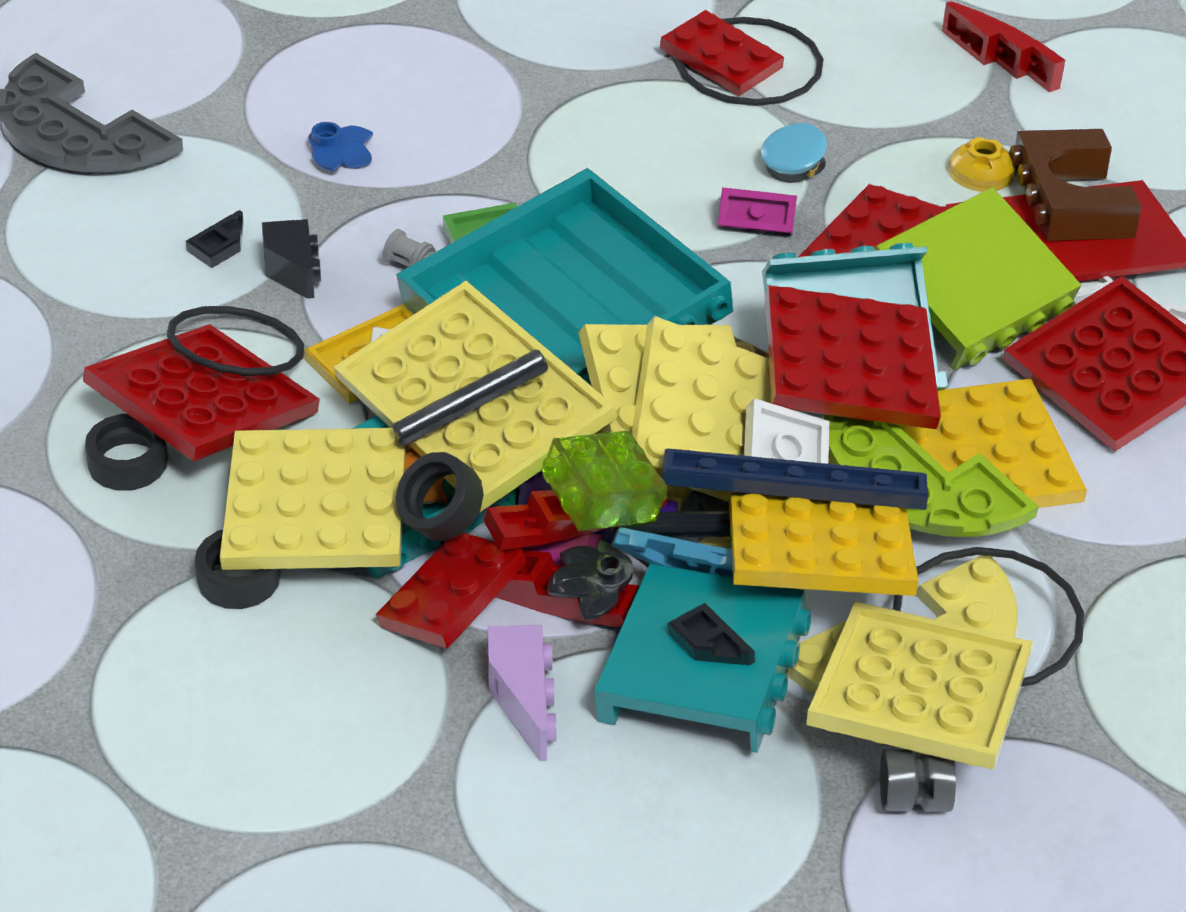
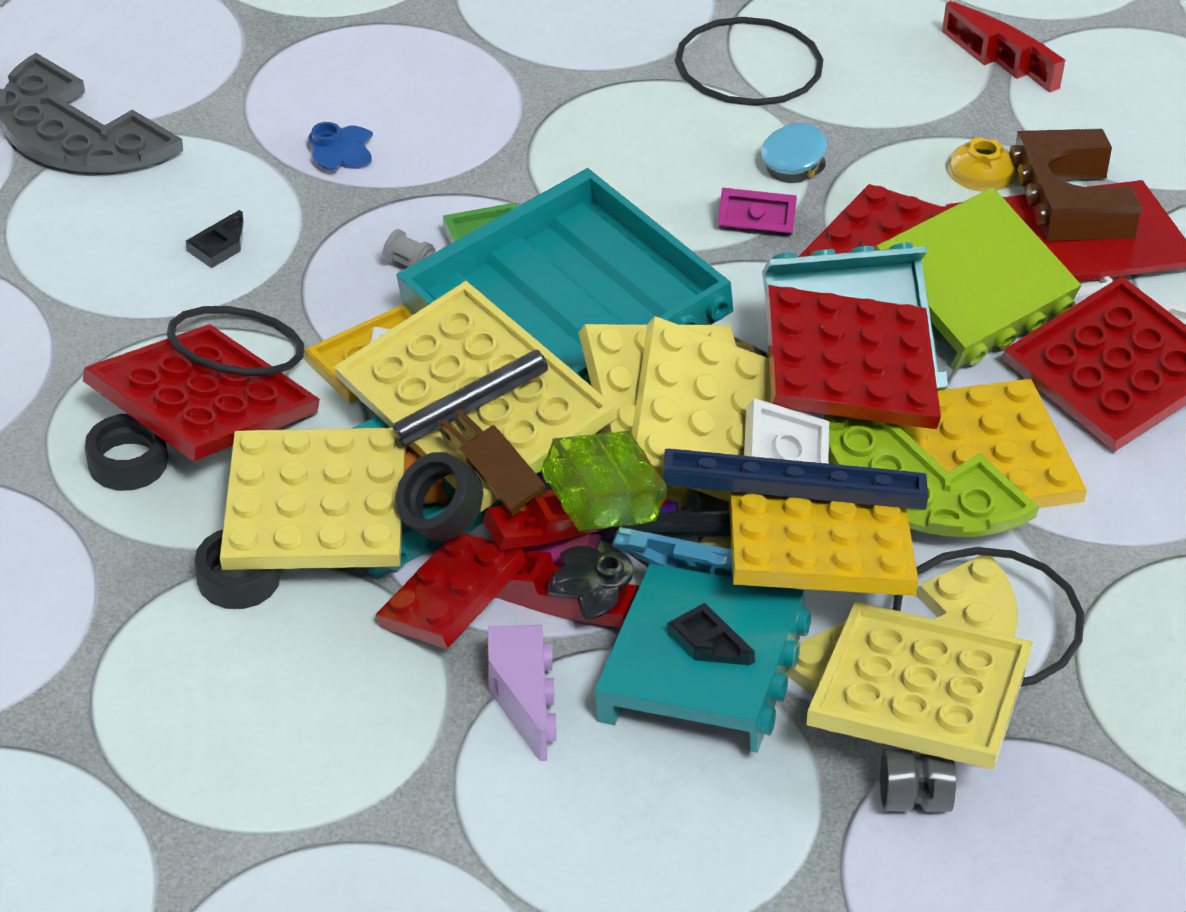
black slope [262,219,321,299] -> none
red plate [660,10,784,96] -> none
none -> reddish brown arm [439,409,547,517]

